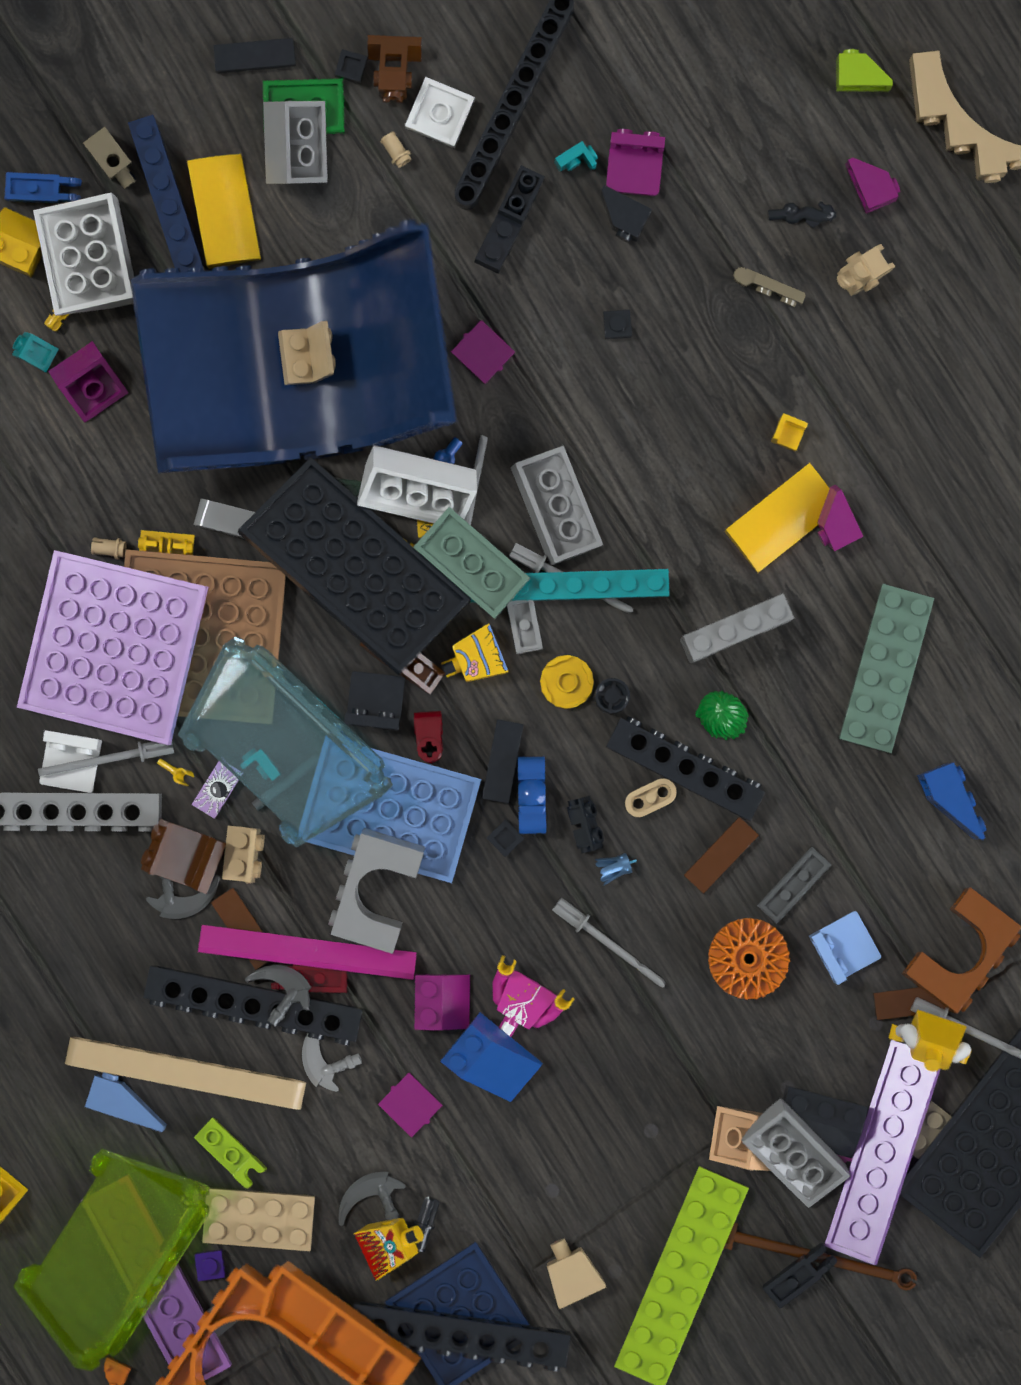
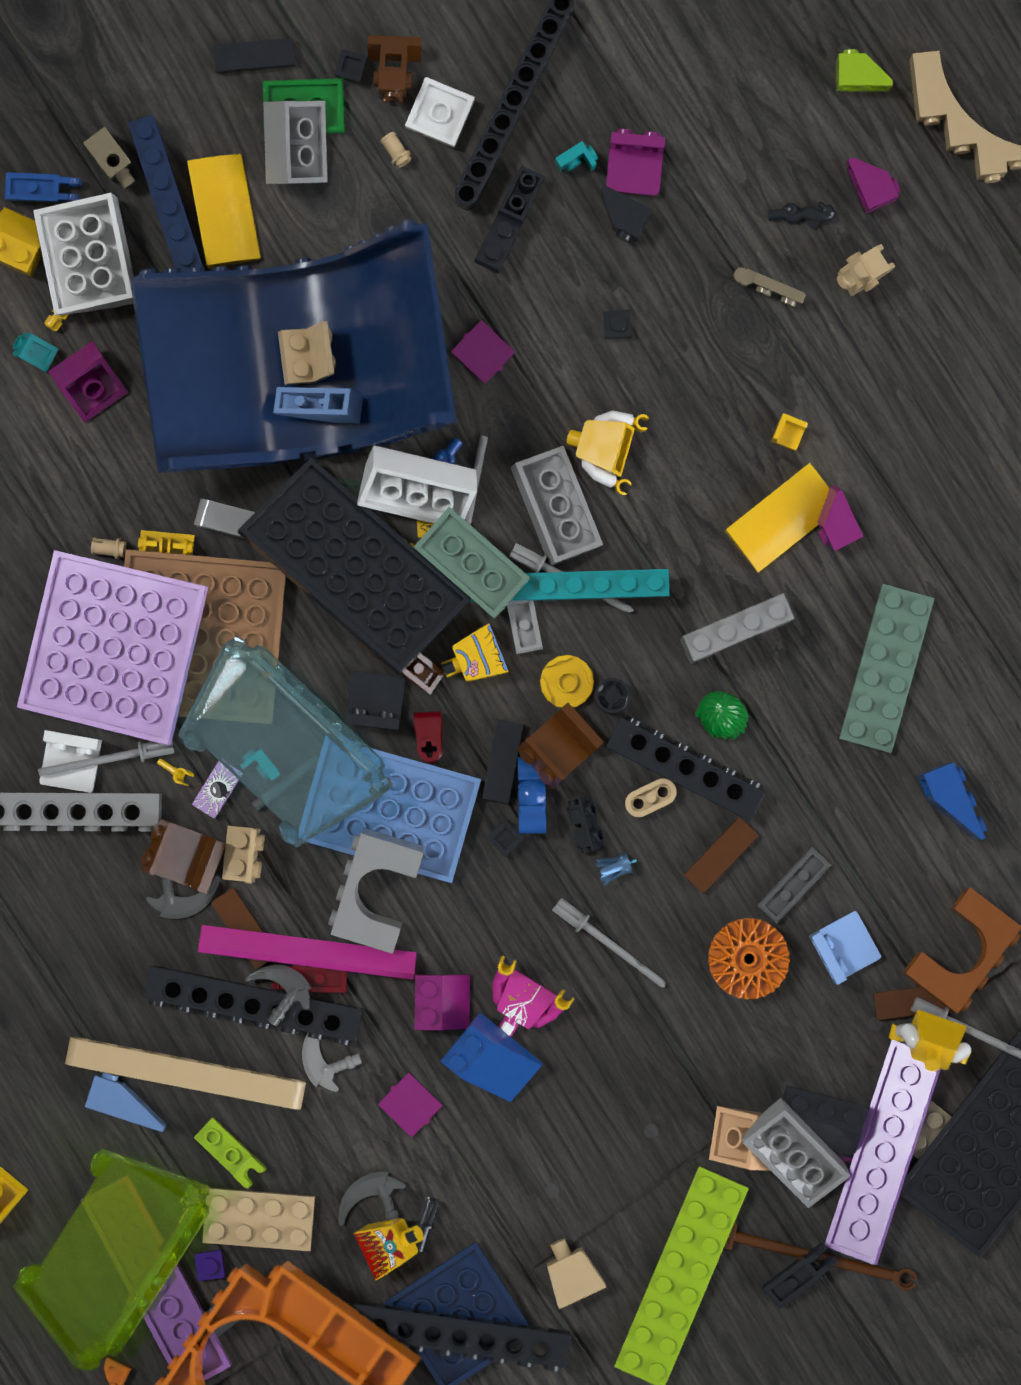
none -> medium blue slope [273,387,363,424]
none -> reddish brown panel [517,703,604,789]
none -> yellow torso [567,410,649,495]

